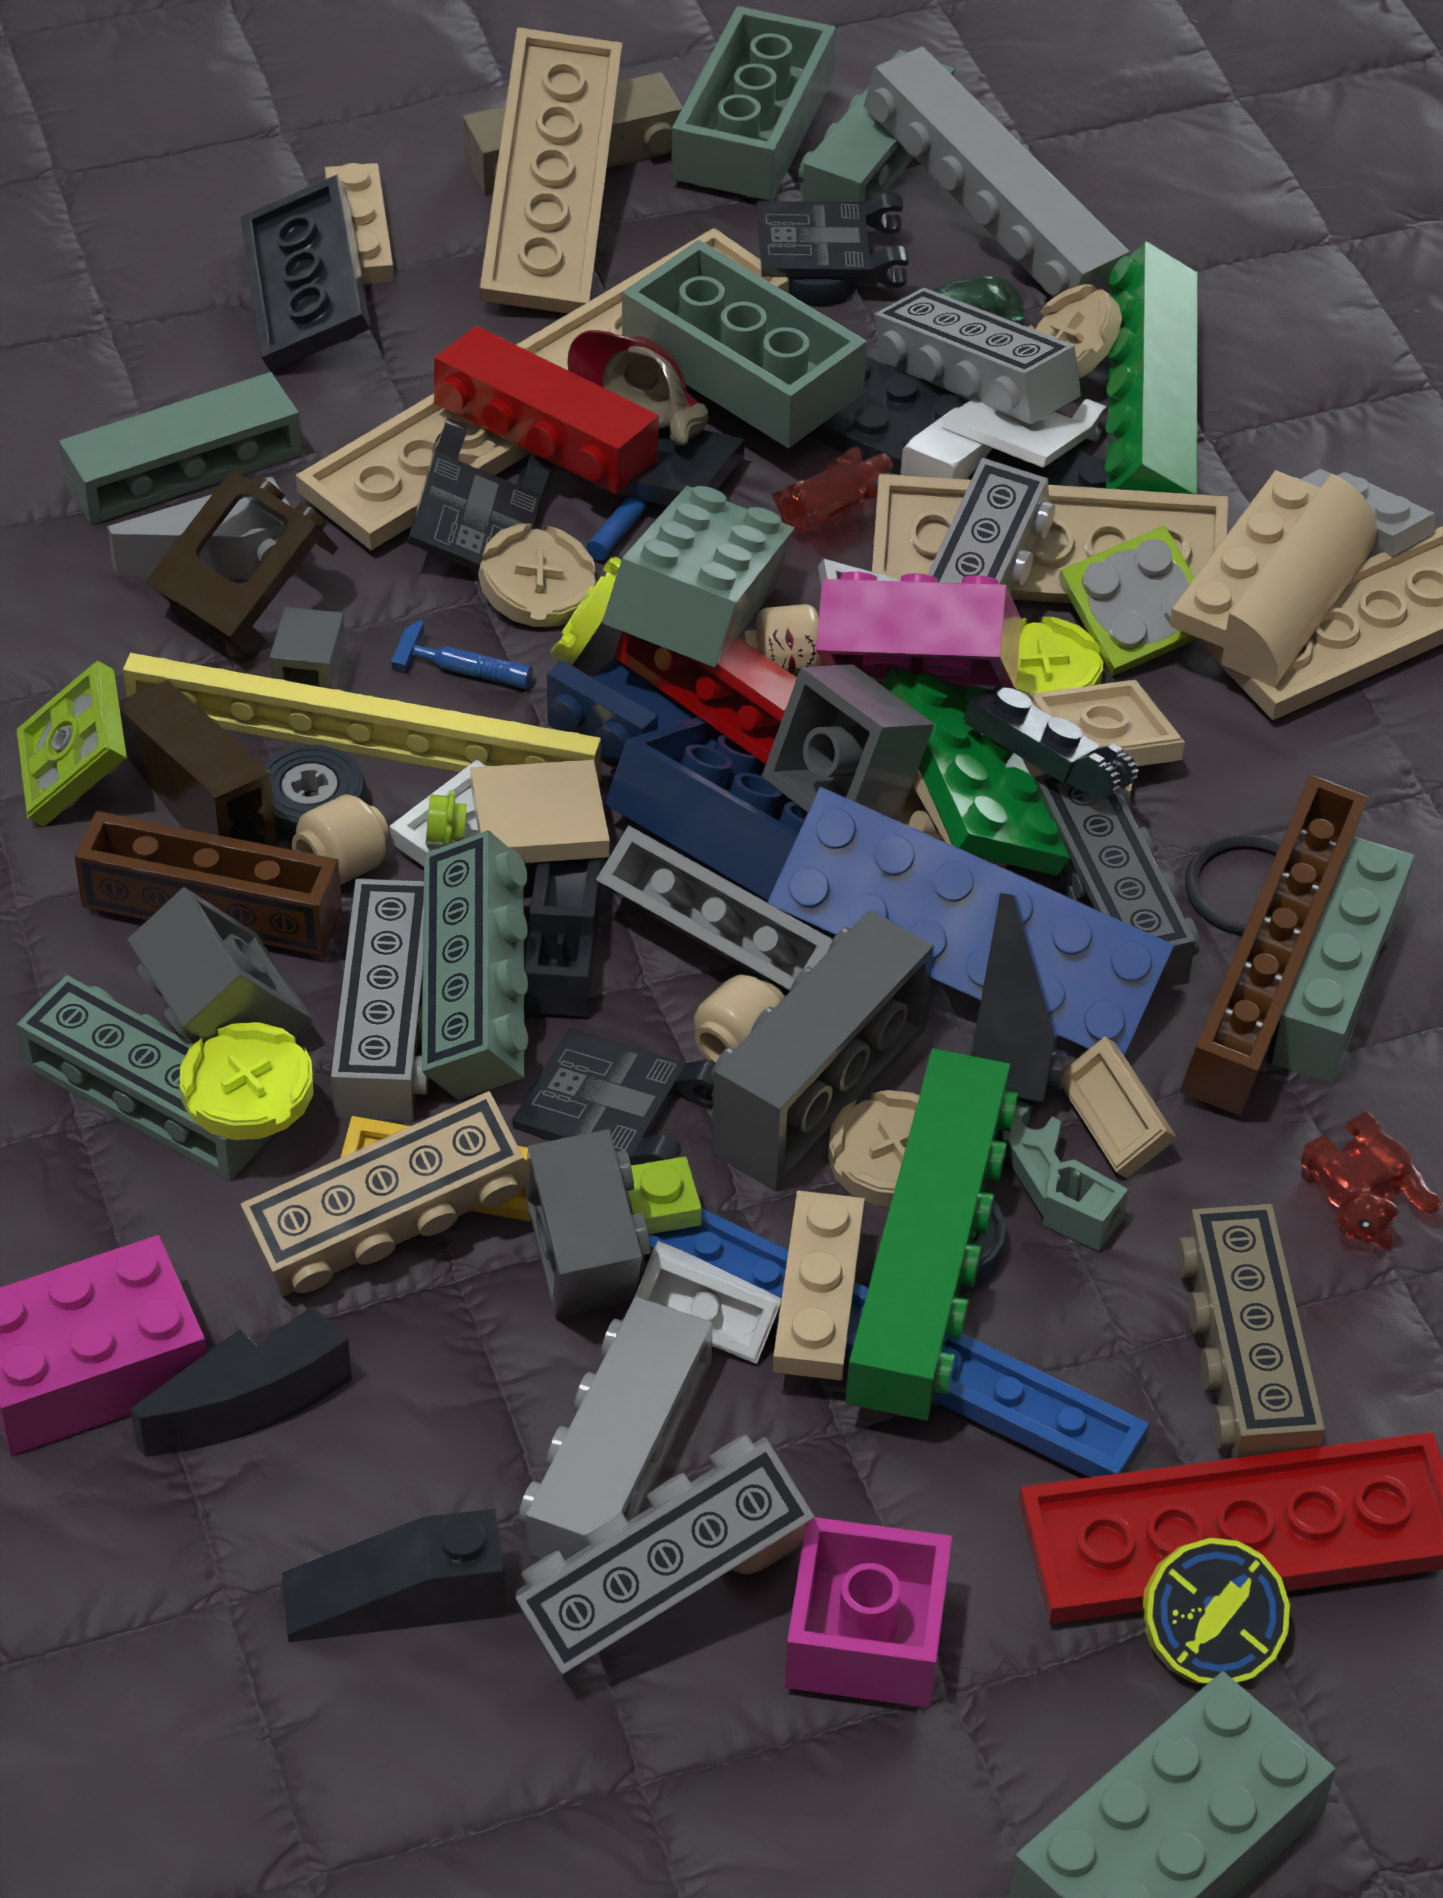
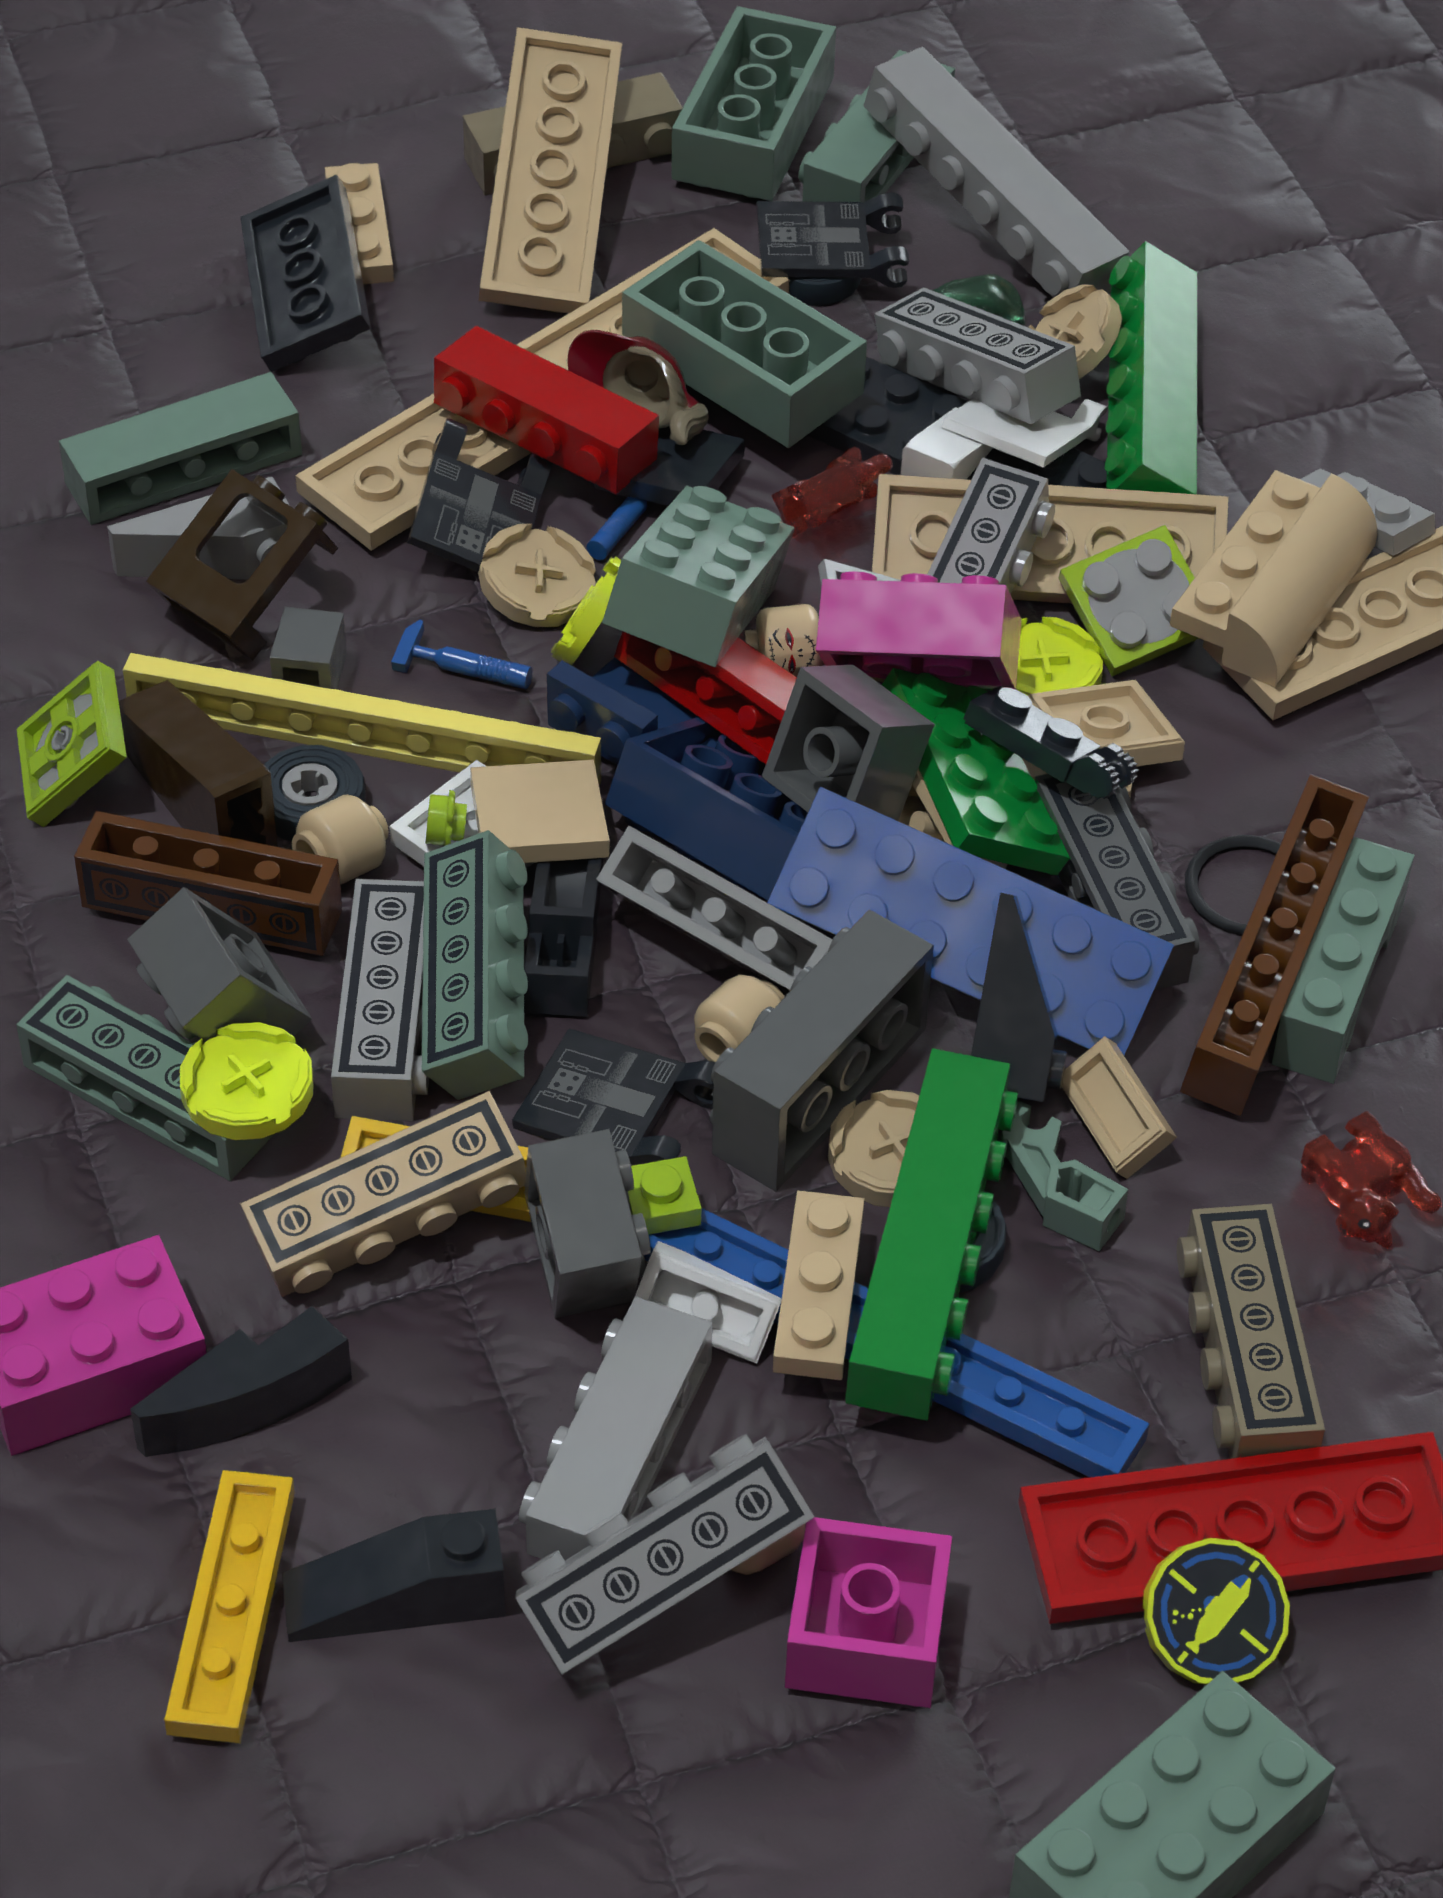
none -> yellow plate [164,1470,295,1743]

